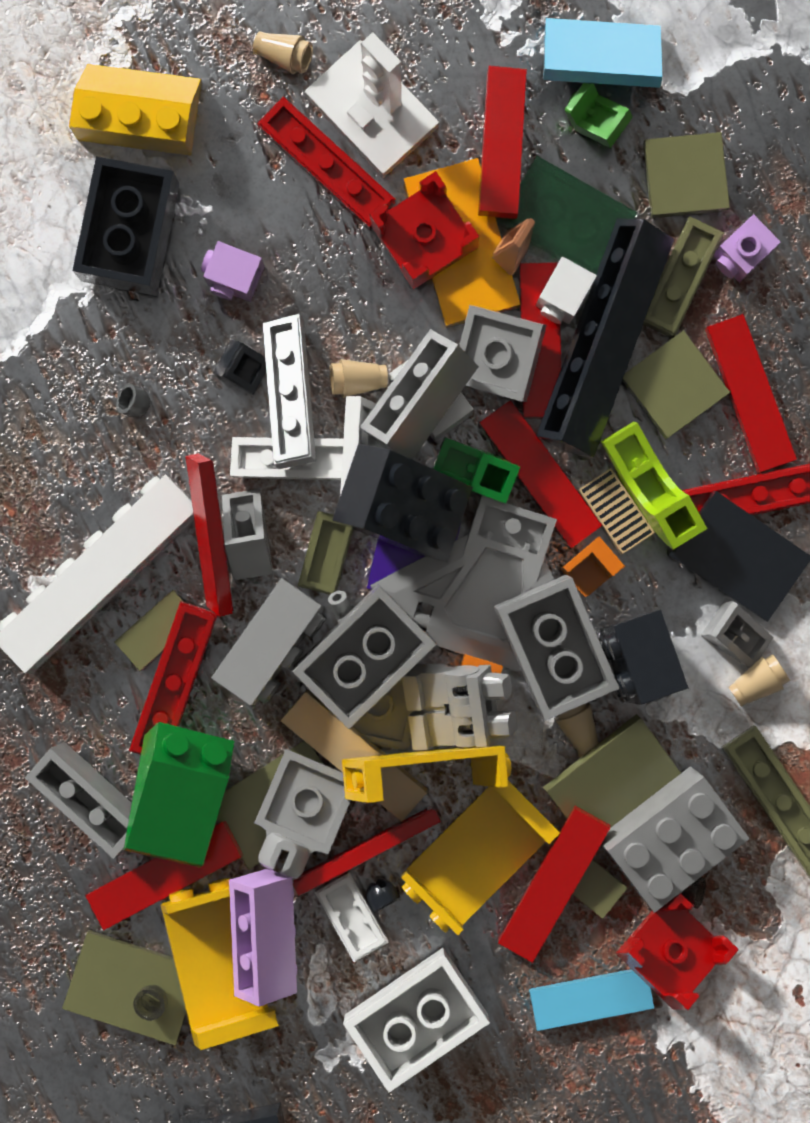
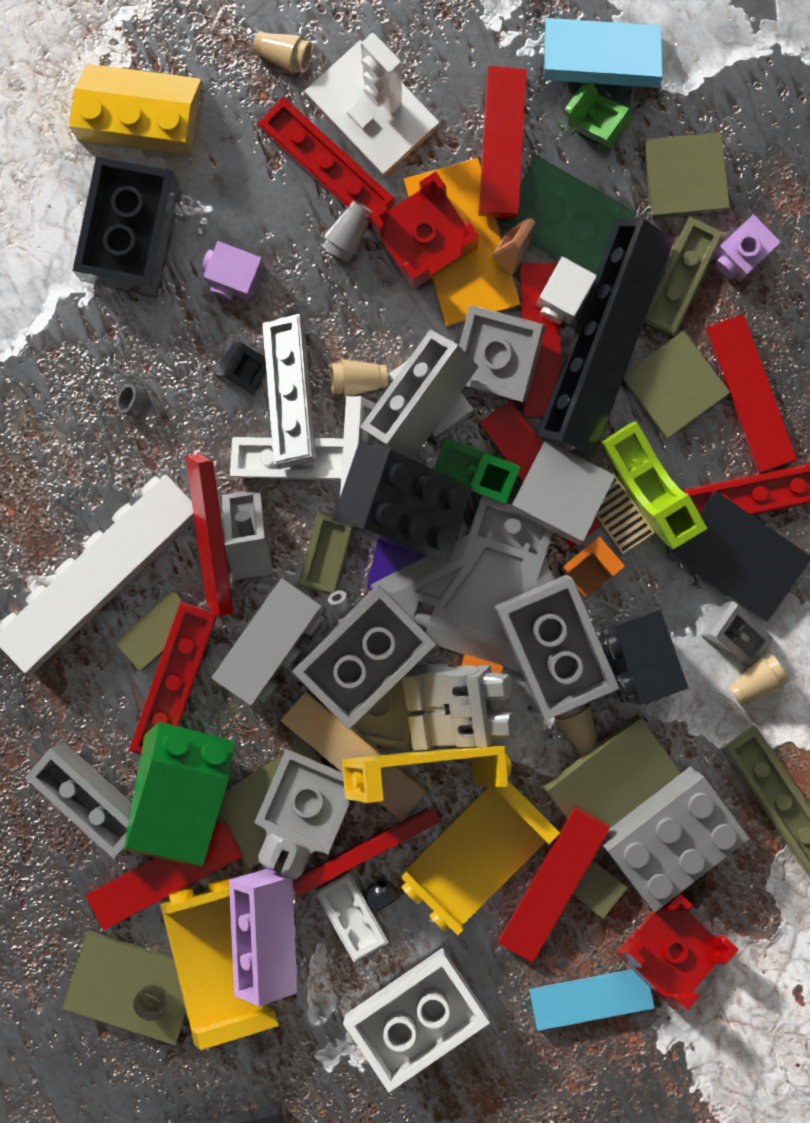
none -> light grey cone [322,200,372,262]
none -> light grey tile [510,440,615,545]

